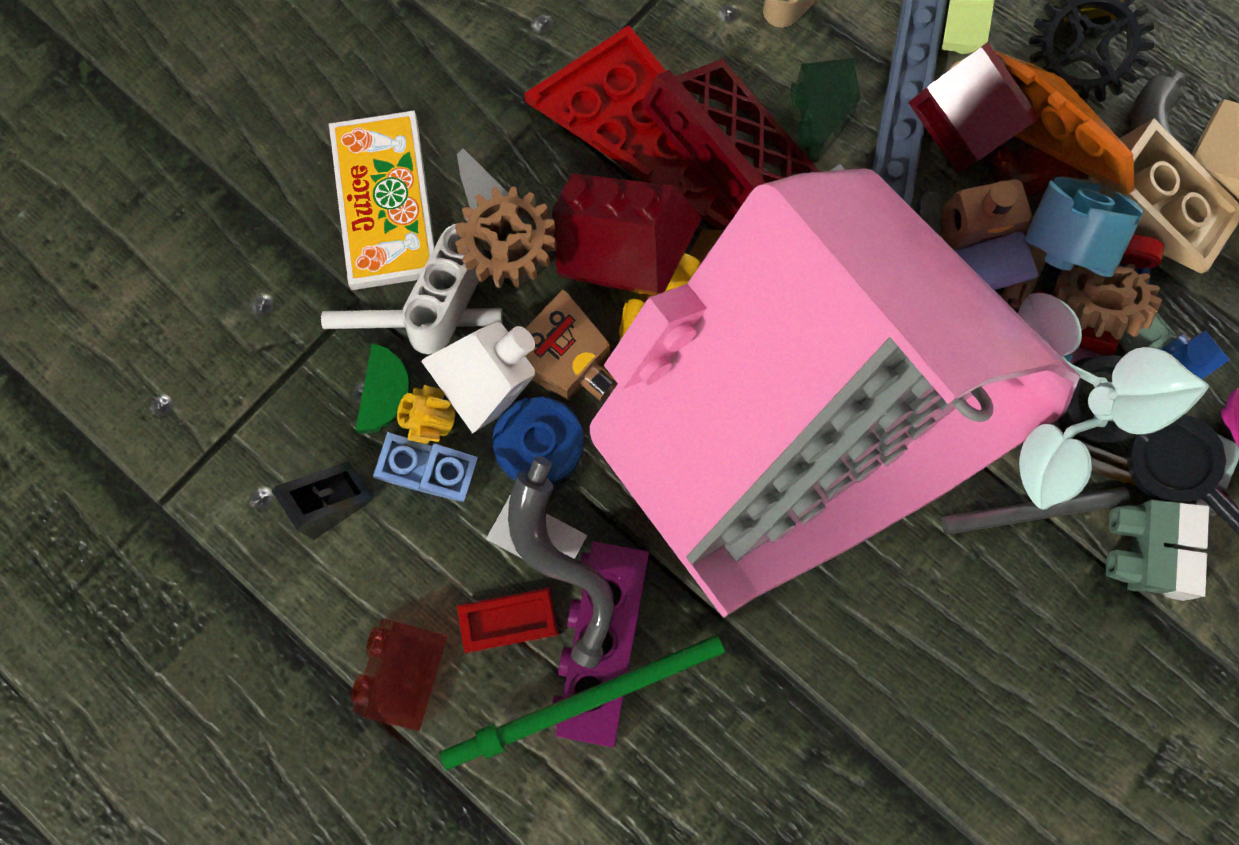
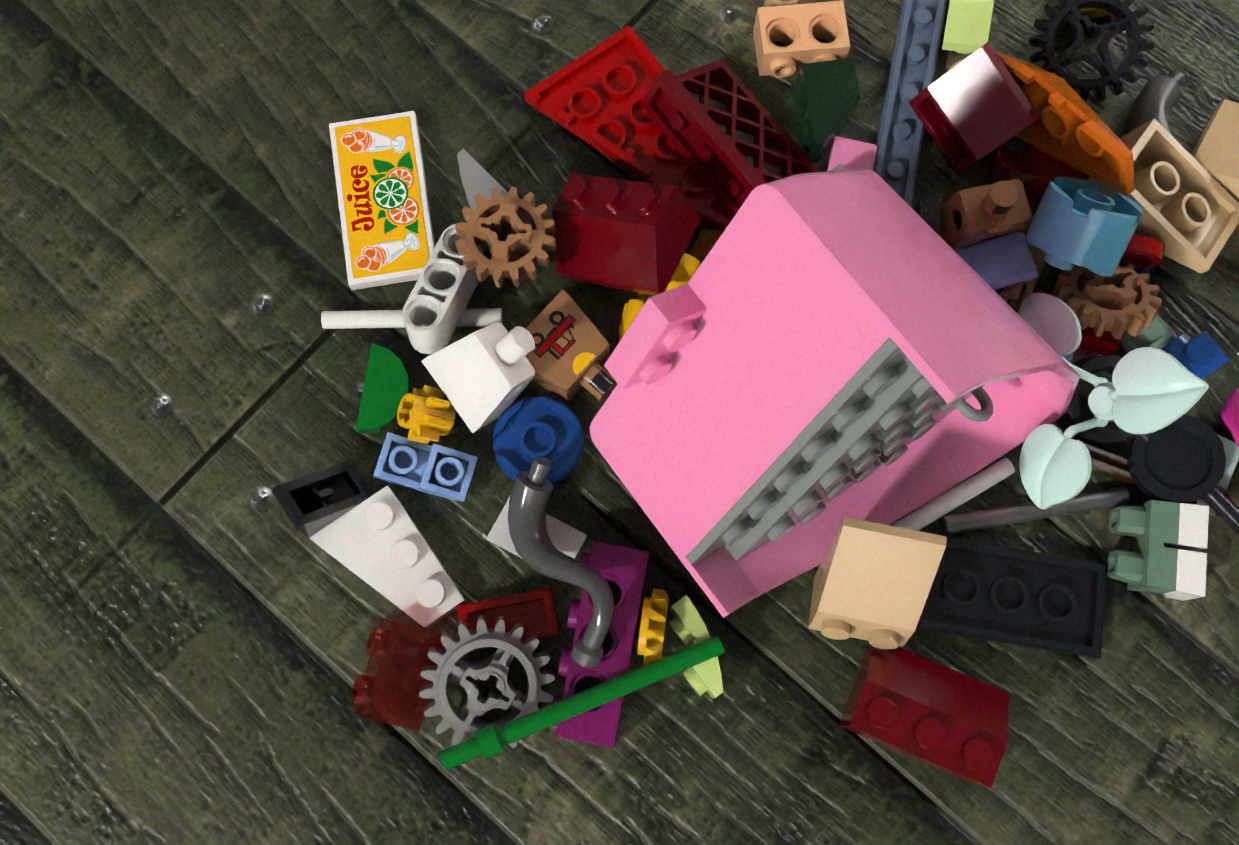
none -> white wing [309,485,466,629]
none -> light grey gear [419,615,555,748]
none -> yellow gear [637,588,669,665]
none -> yellowish green slope [669,595,723,699]
none -> light nougat brick [753,0,850,78]
none -> tan slope [808,516,947,649]
none -> bright pink tile [827,136,878,171]
none -> dark red slope [839,644,1009,789]
none -> white bar [891,457,1015,531]
none -> black tile [916,538,1108,659]

